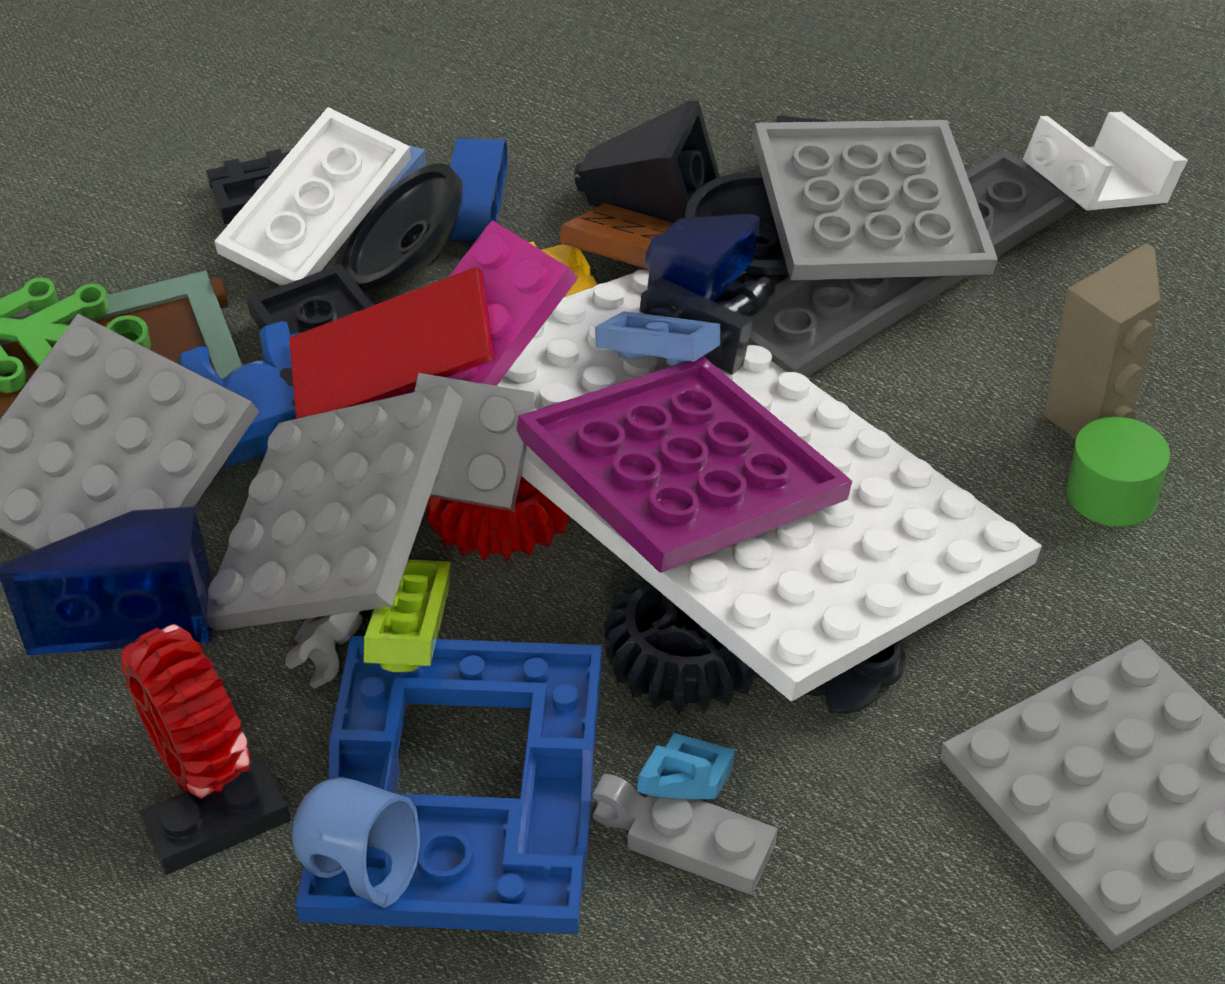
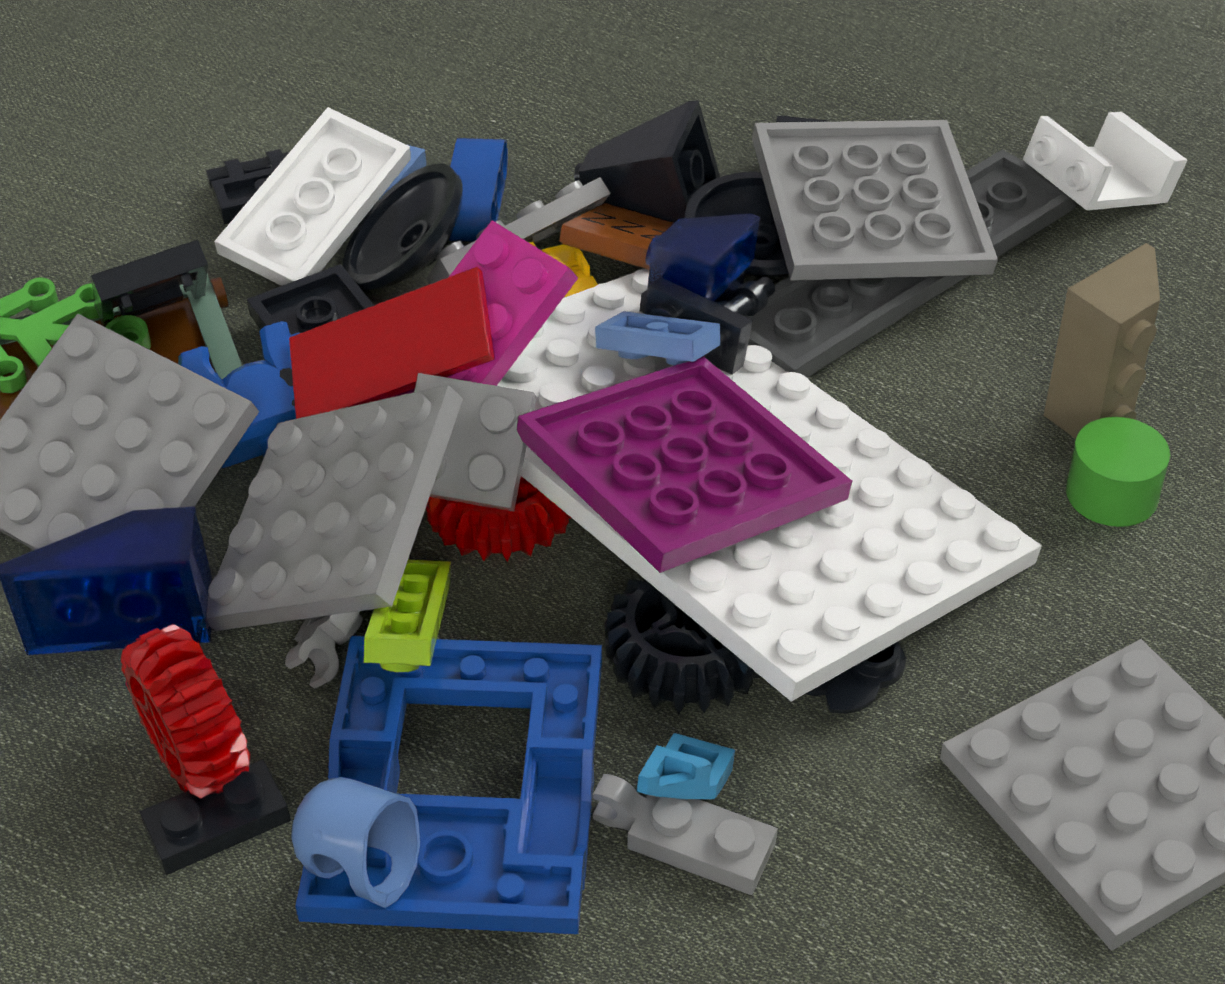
none -> black container [91,239,208,327]
none -> light grey plate [426,177,611,284]

